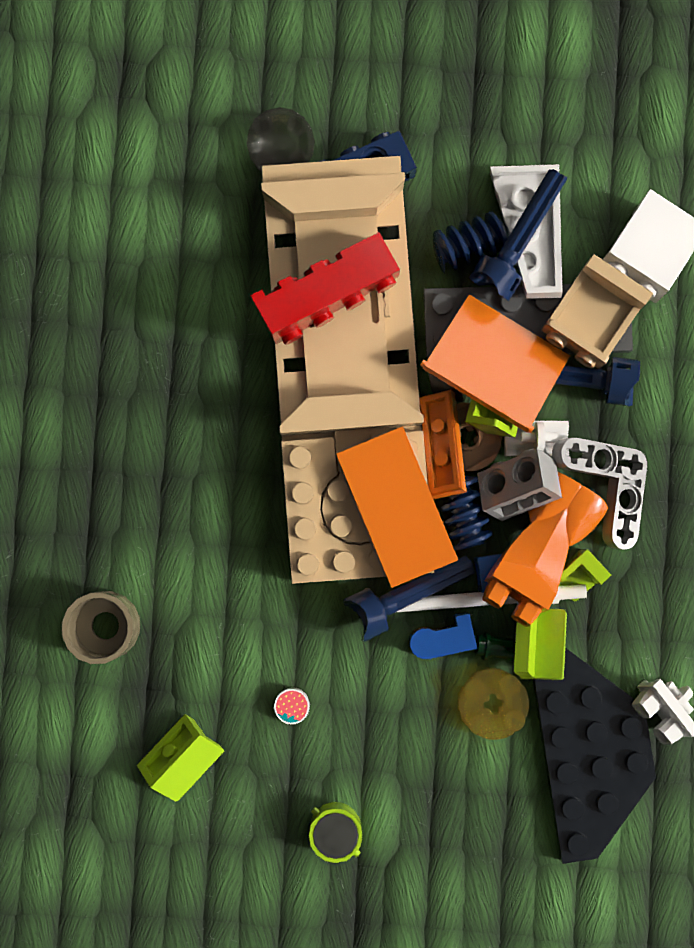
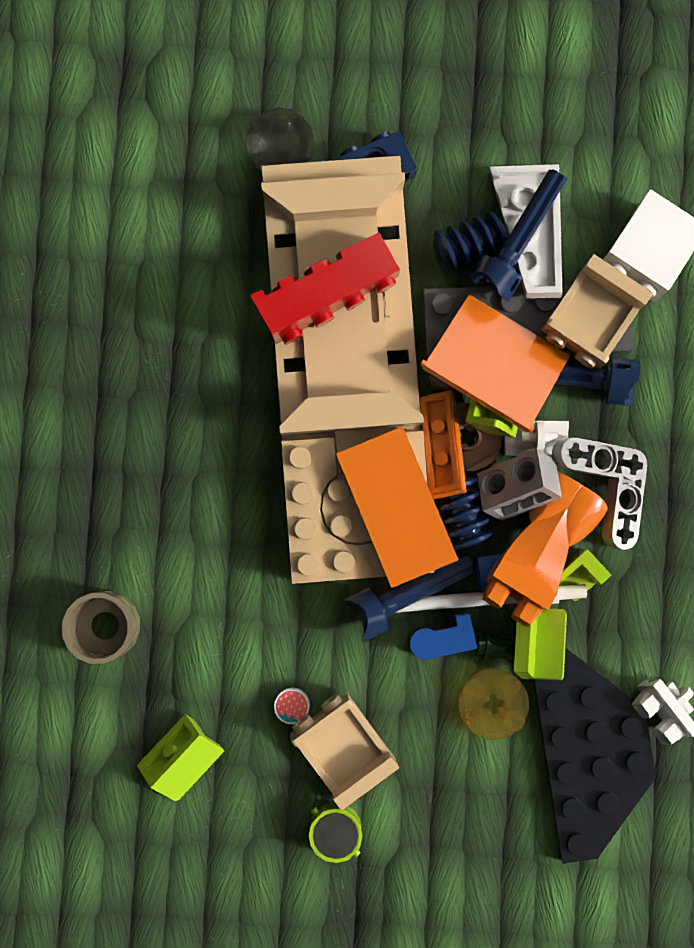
none -> tan panel [290,692,399,811]

